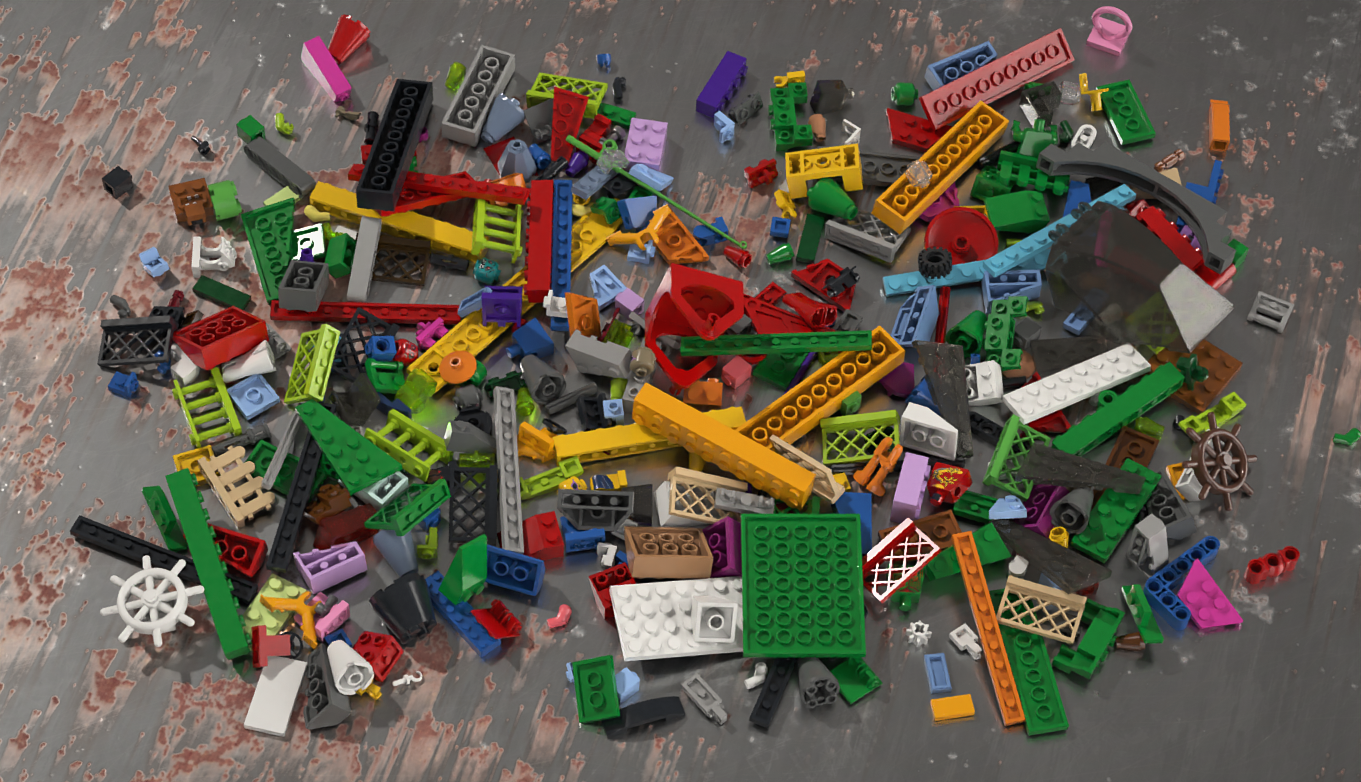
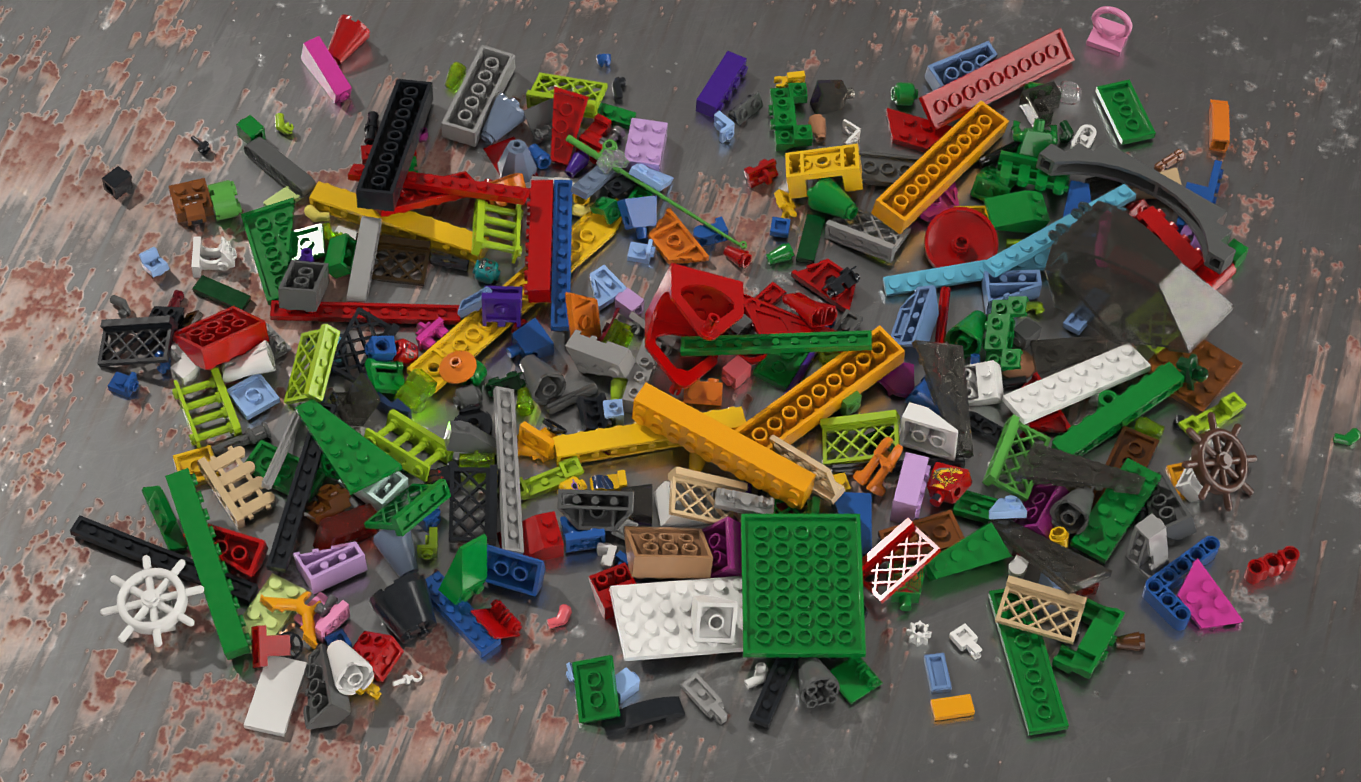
dark tan piece [335,106,361,121] -> none
black pin [535,156,569,180] -> none
white bracket [543,290,568,318] -> none
light orange piece [606,204,672,251] -> none
dark tan head [630,347,656,377] -> none
clear head [905,160,933,188] -> none
black tyre [918,247,952,279] -> none
orange plate [951,531,1026,726] -> none
yellow bracket [1079,73,1109,111] -> none
green bracket [1121,584,1164,644] -> none
light grey plate [1247,291,1294,333] -> none

